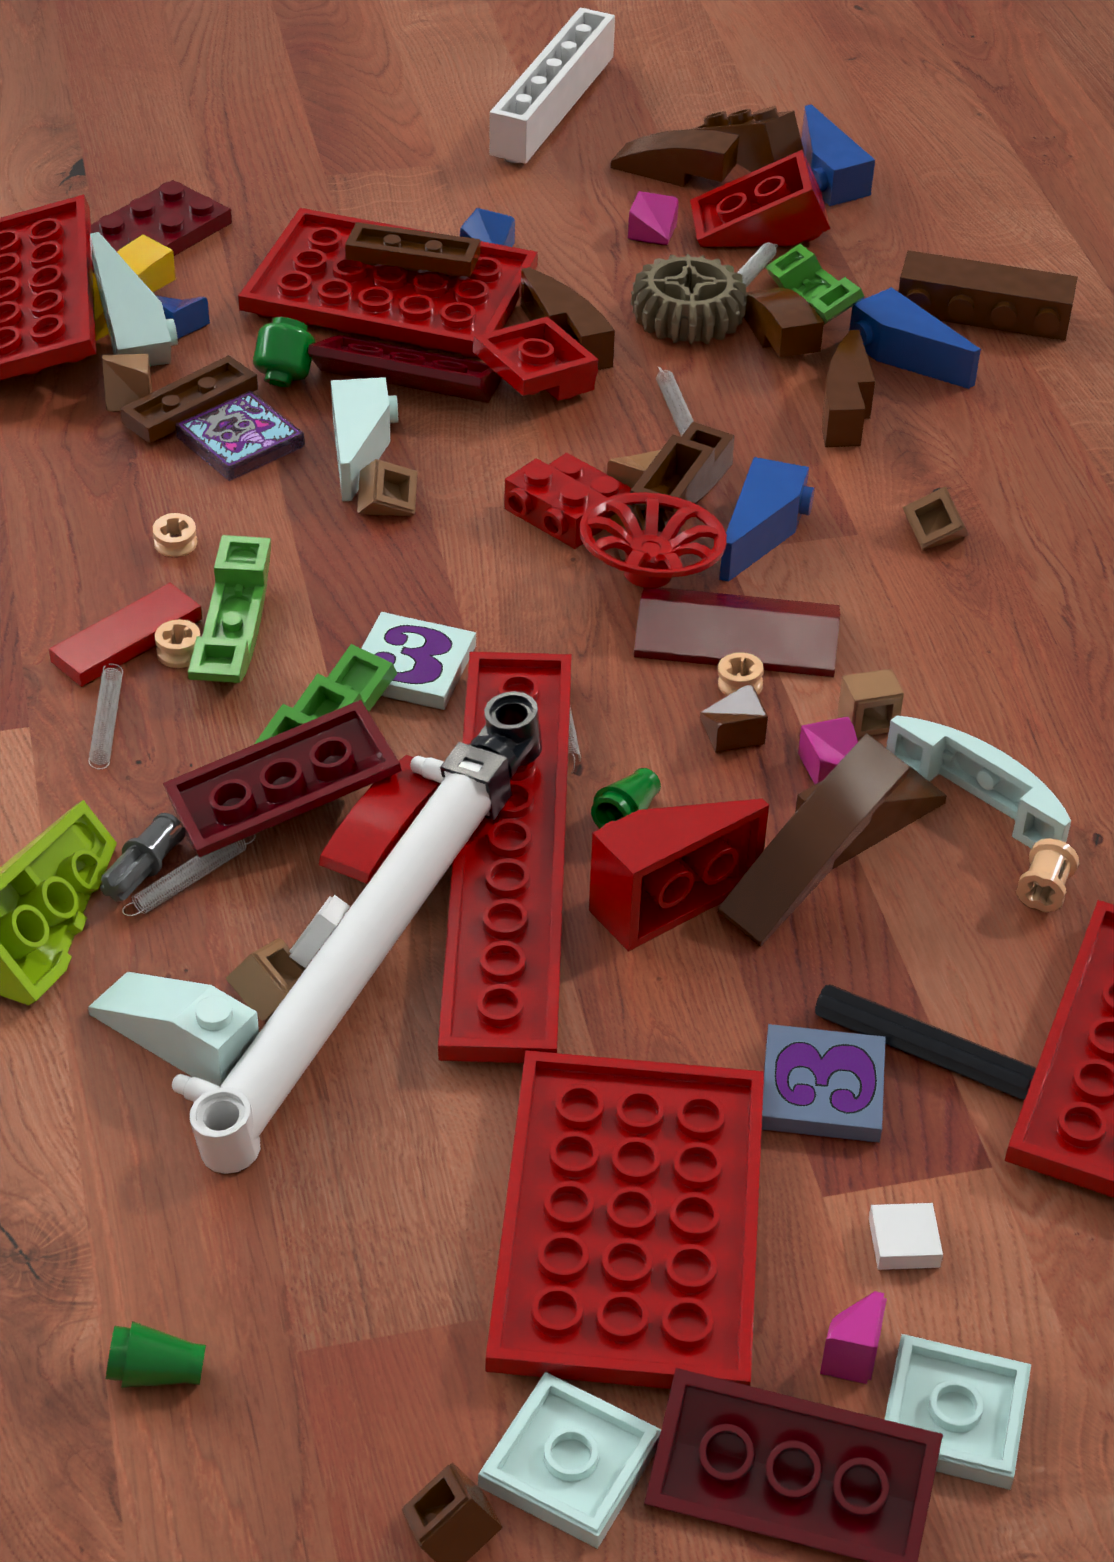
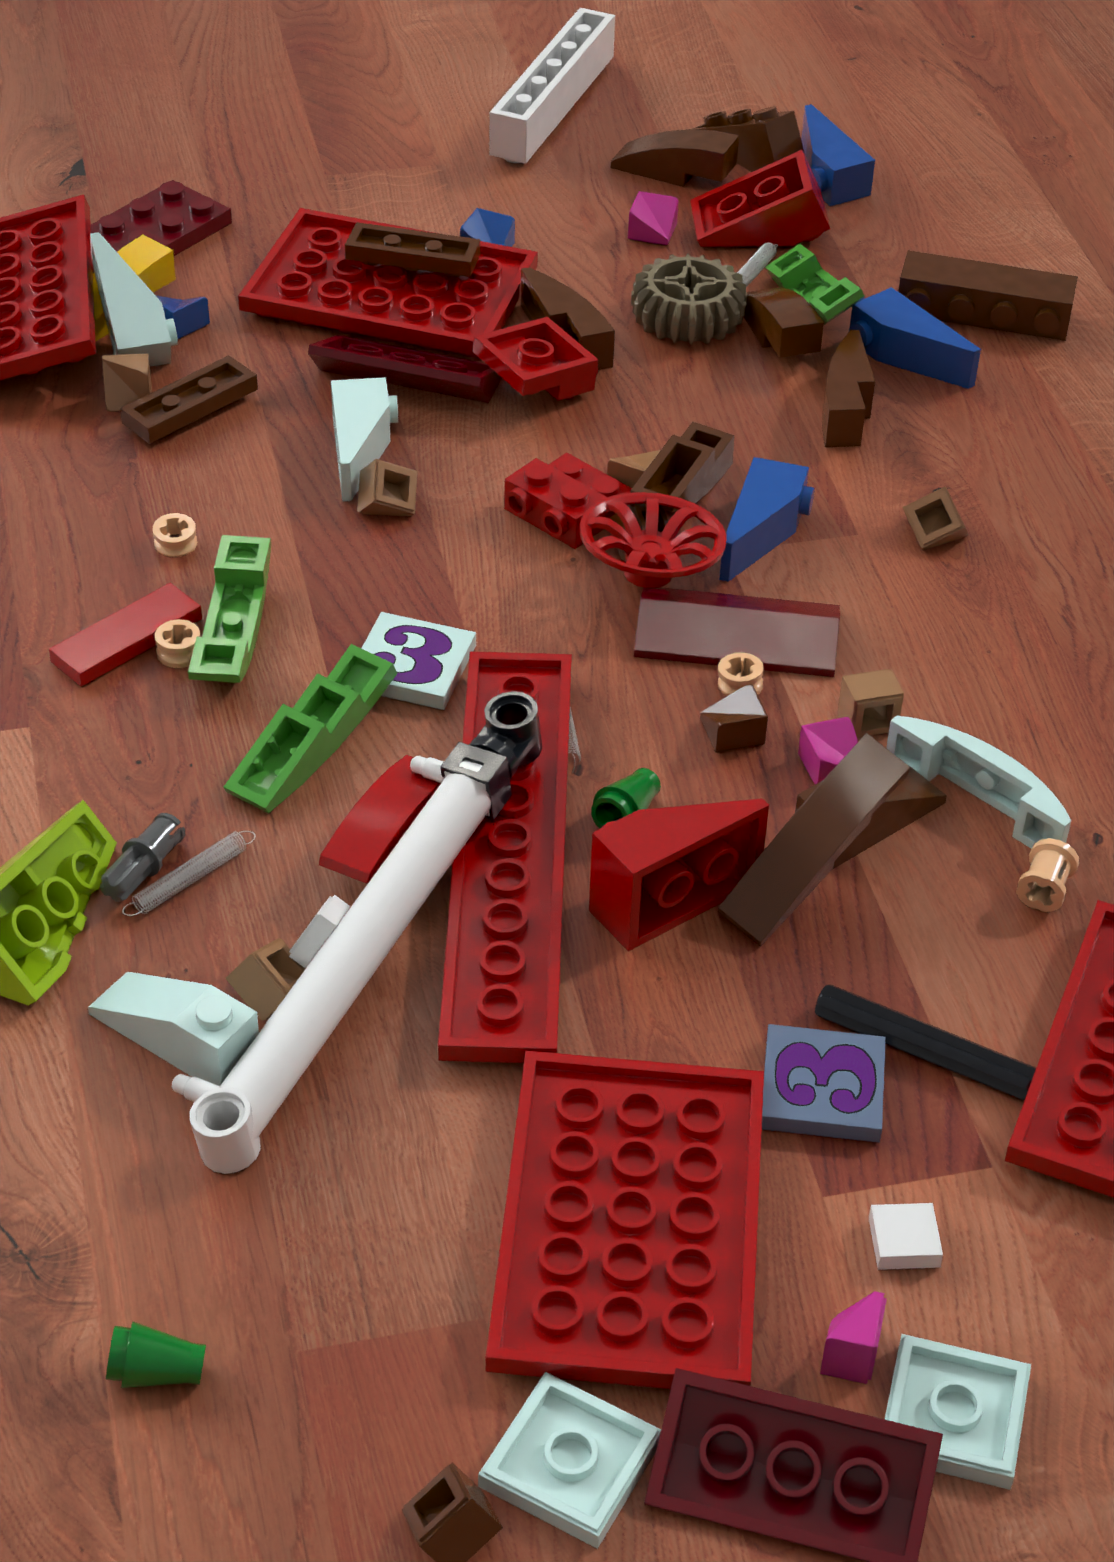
white piece [88,664,123,769] -> none
dark red slope [163,700,402,858] -> none
tile [175,391,305,481] -> none
green head [253,317,315,387] -> none
white piece [656,367,694,436] -> none

